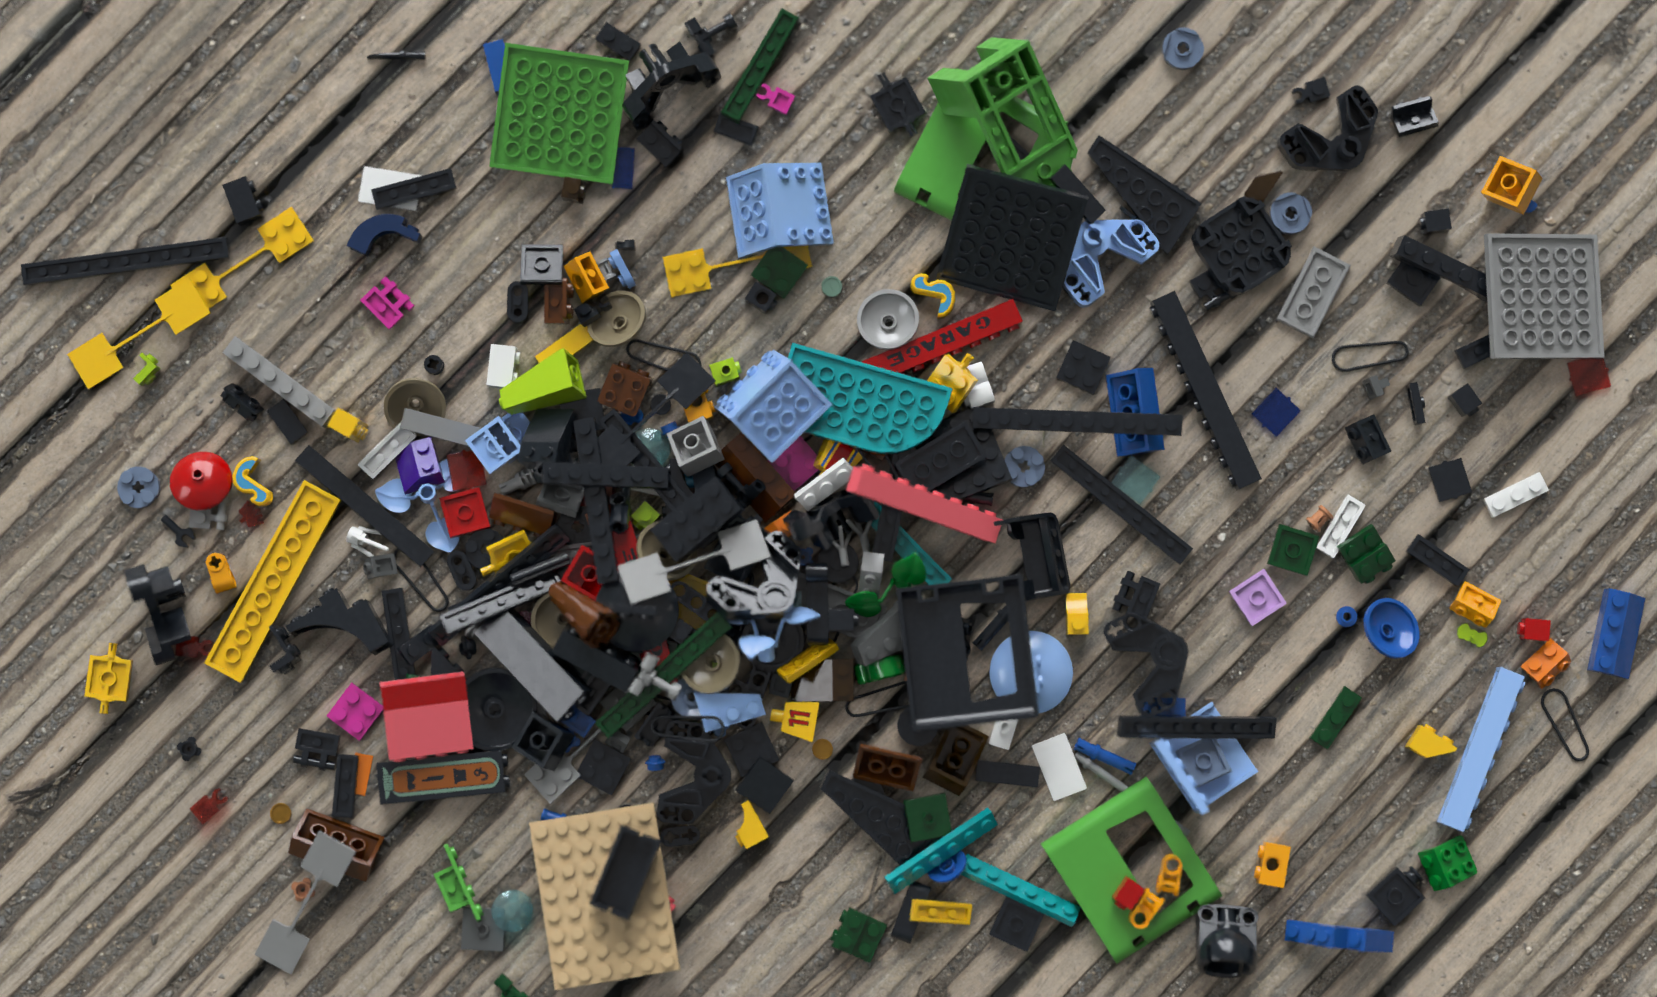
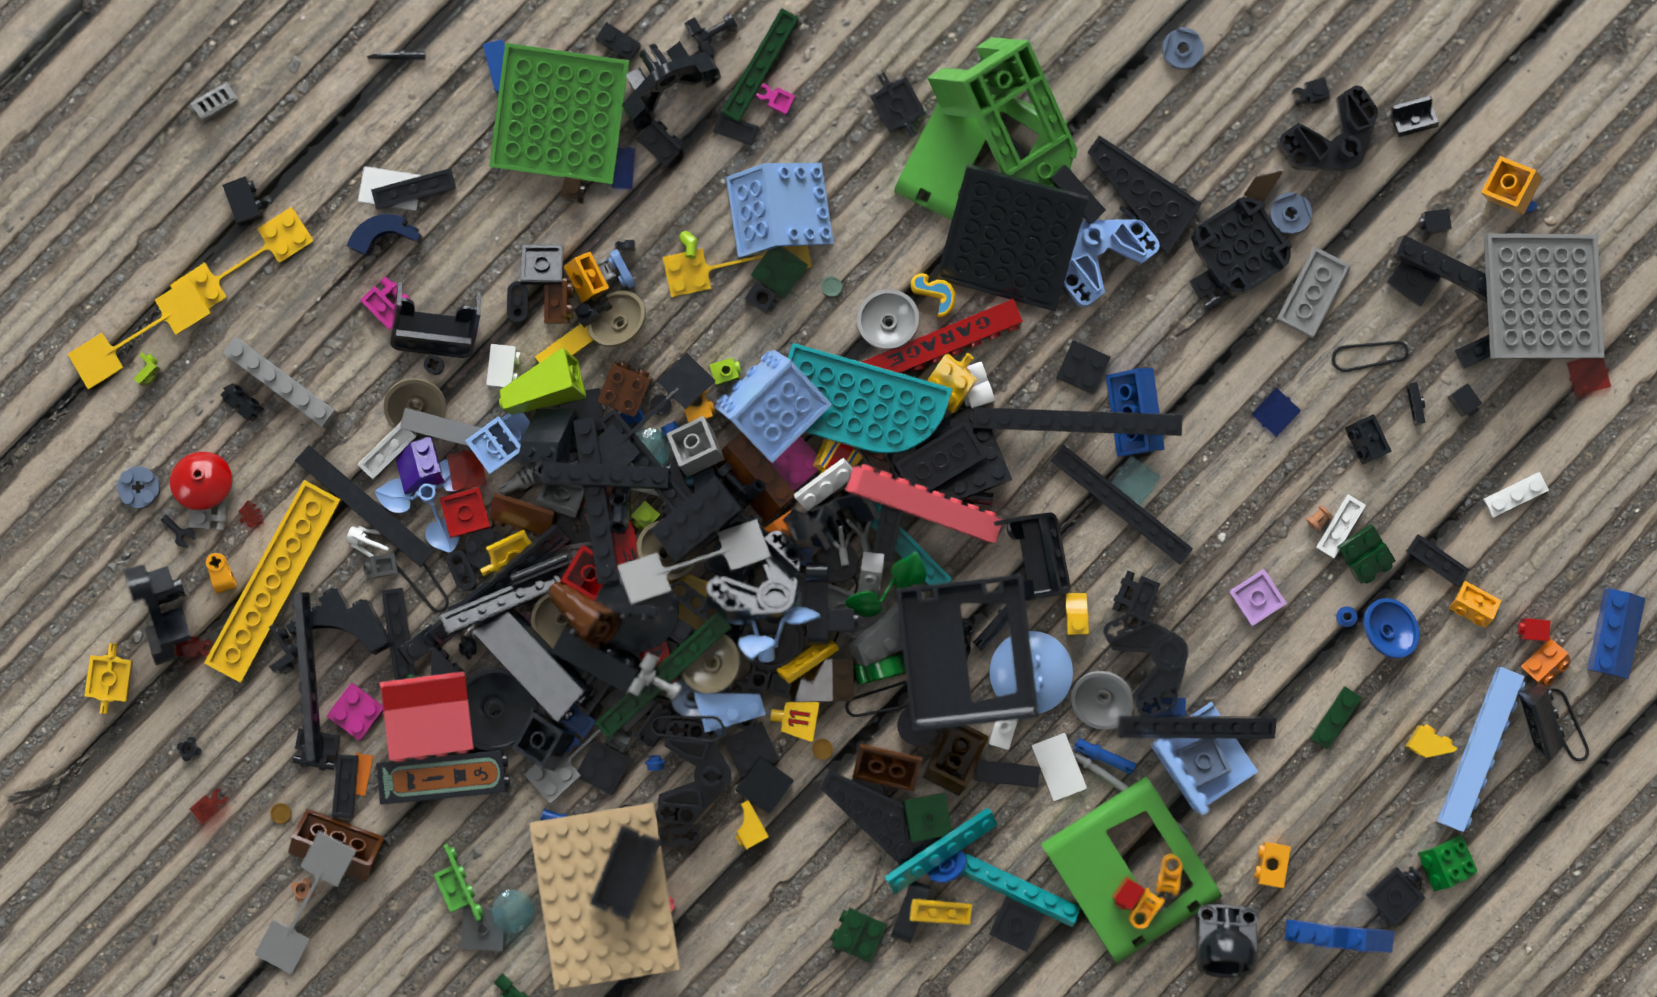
black plate [21,237,230,286] -> none
yellow animal [232,456,273,507] -> none
black tile [267,399,309,445] -> none
yellow arch [327,407,369,443] -> none
black piece [626,339,702,371] -> none
sand blue plate [1004,446,1045,488] -> none
black brick [1149,291,1262,490] -> none
dark green plate [1267,524,1319,576] -> none
dark grey tile [1362,375,1390,400] -> none
black piece [1428,458,1472,502] -> none
lime piece [1457,623,1488,648] -> none
none -> light grey slope [191,82,239,122]
none -> black plate [292,592,323,761]
none -> black windscreen [390,282,481,358]
none -> lime arm [679,231,697,258]
none -> light grey dish [1071,671,1134,730]
none -> black slope [1518,683,1565,761]

